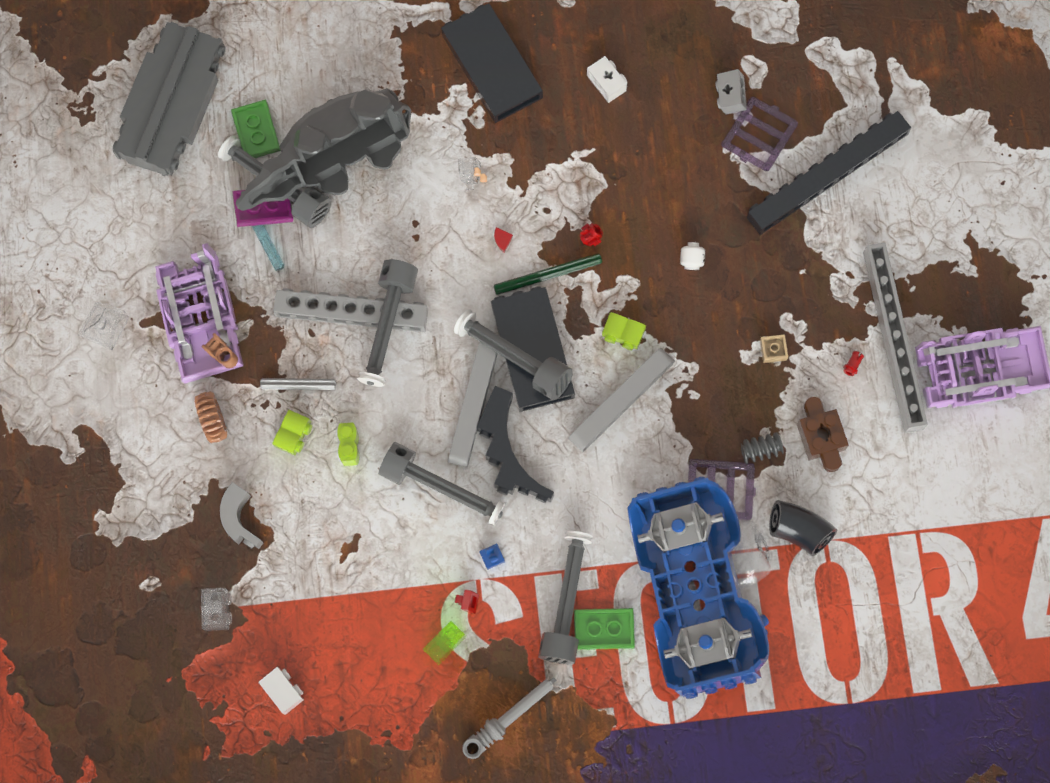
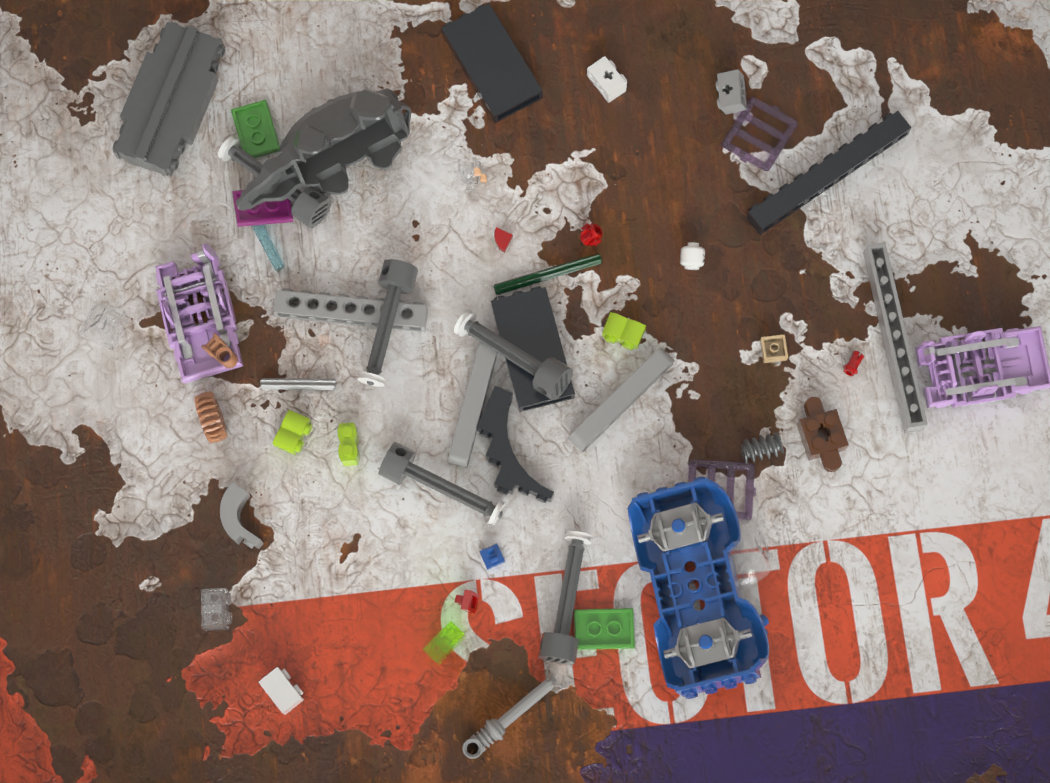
black brick [769,500,838,556] -> none

